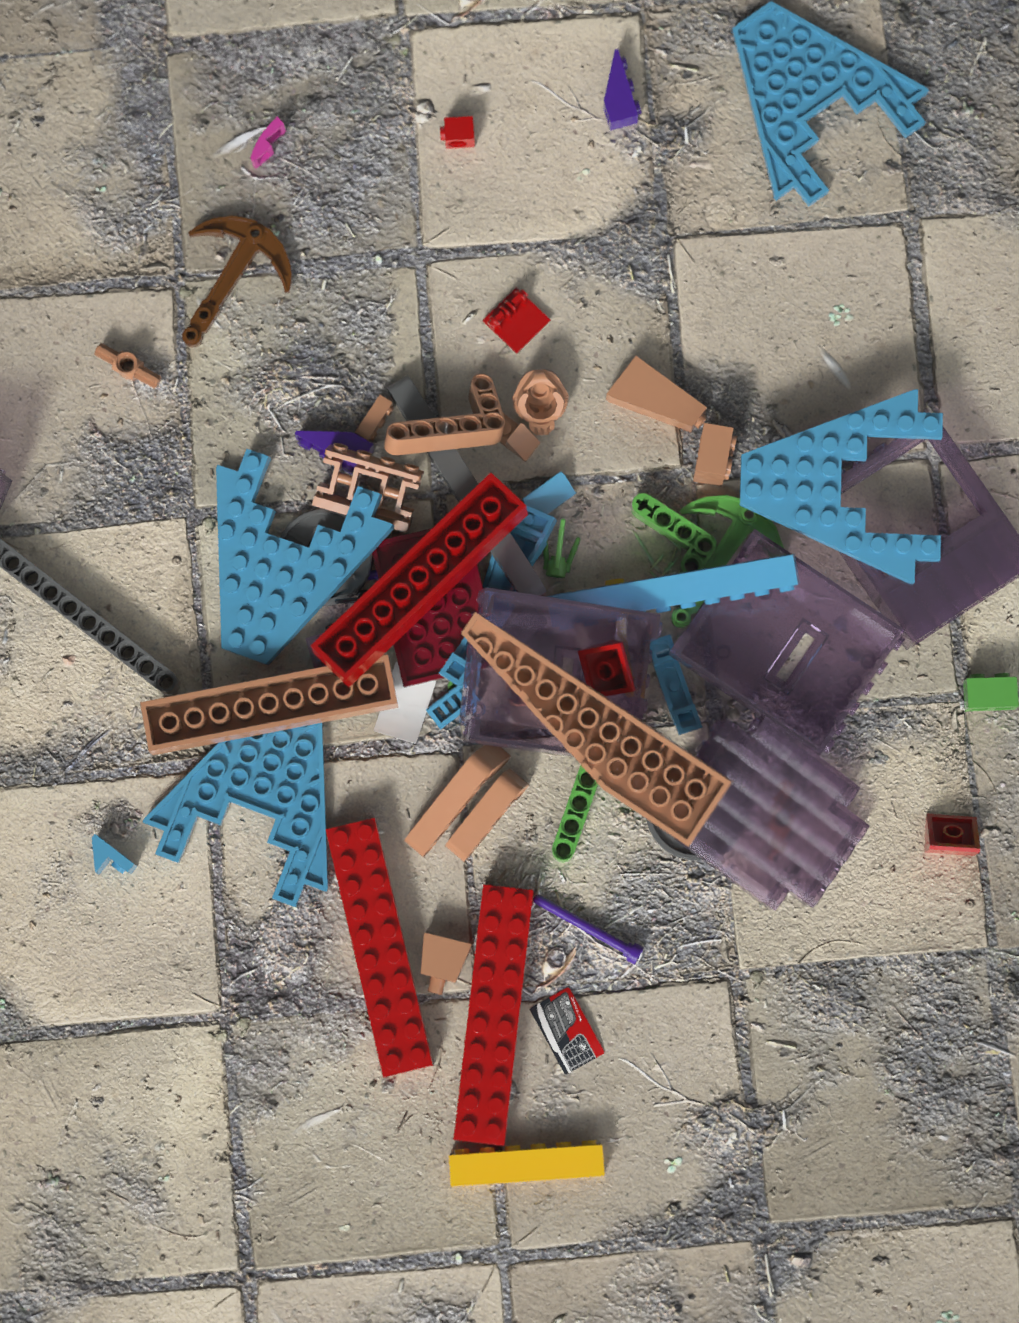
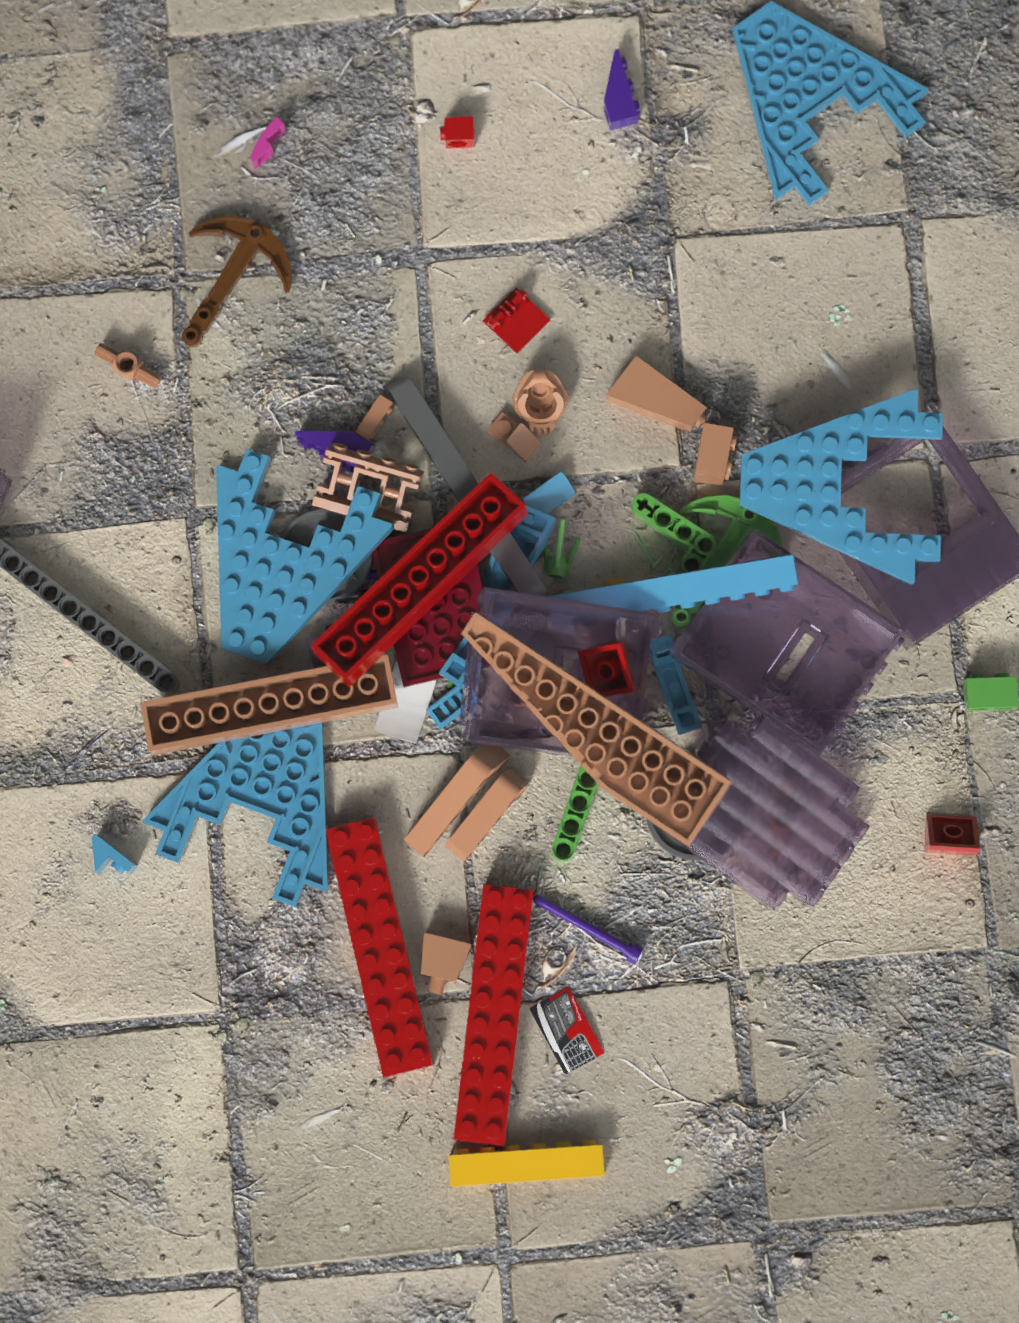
nougat beam [384,374,505,455] -> none

